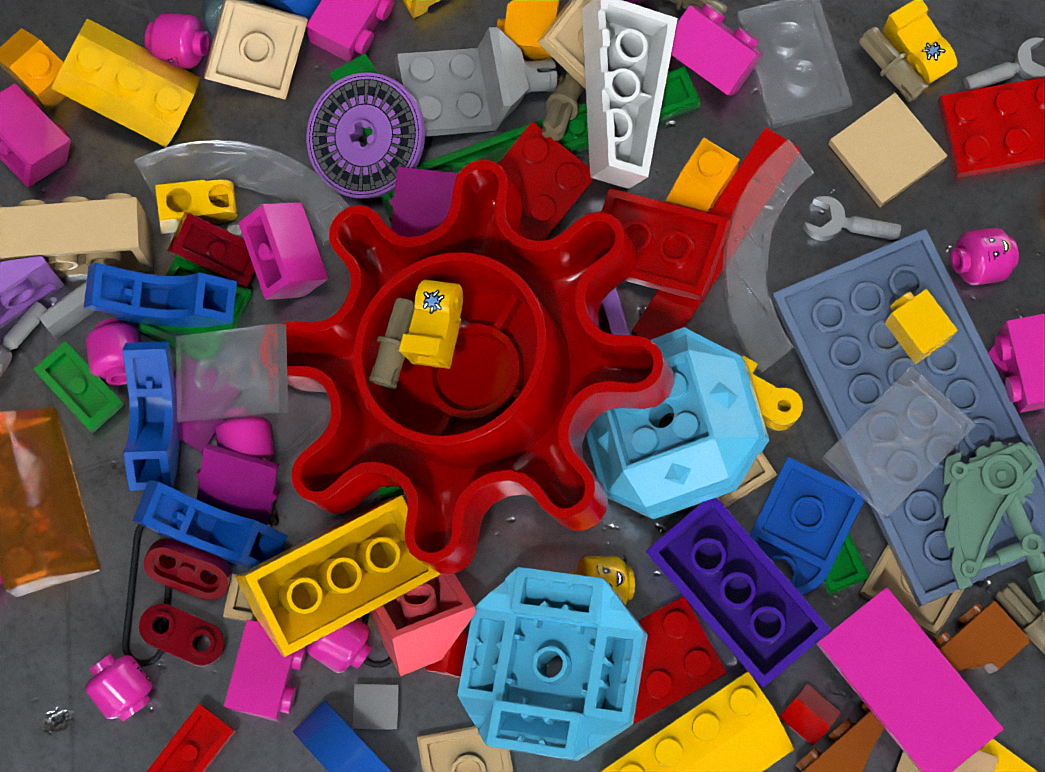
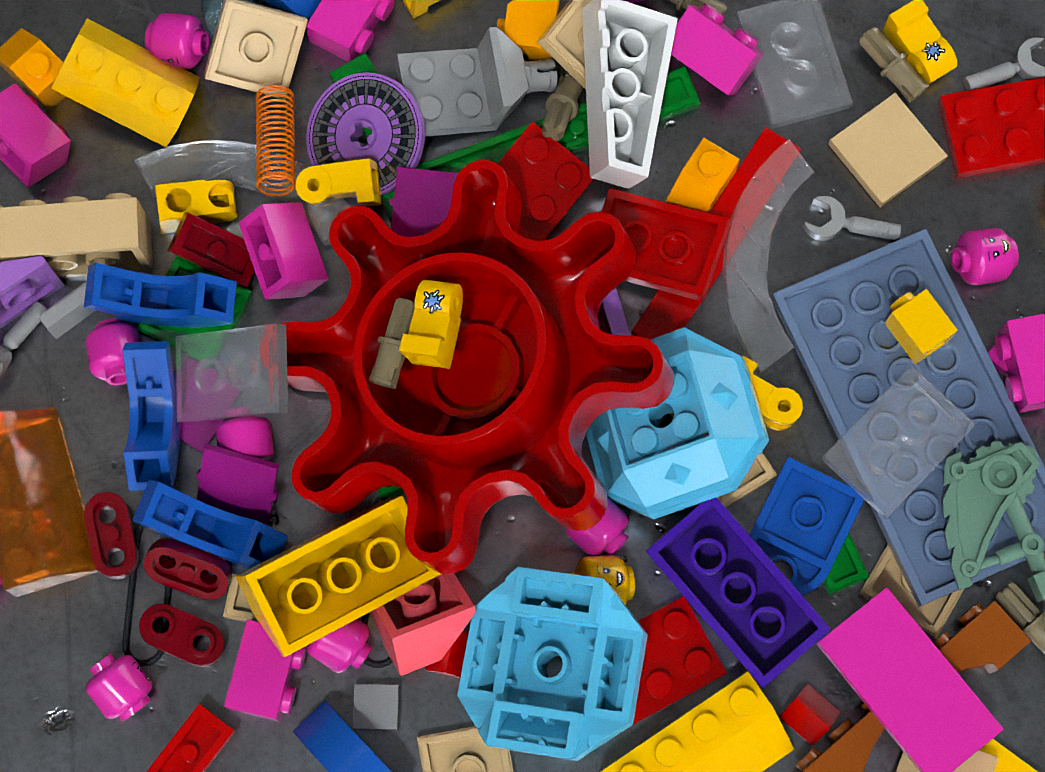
green plate [33,341,125,434] -> none
none -> dark red plate [84,492,139,579]
none -> orange piece [256,85,295,196]
none -> yellow leg [295,158,382,207]
none -> dark pink head [565,497,629,556]

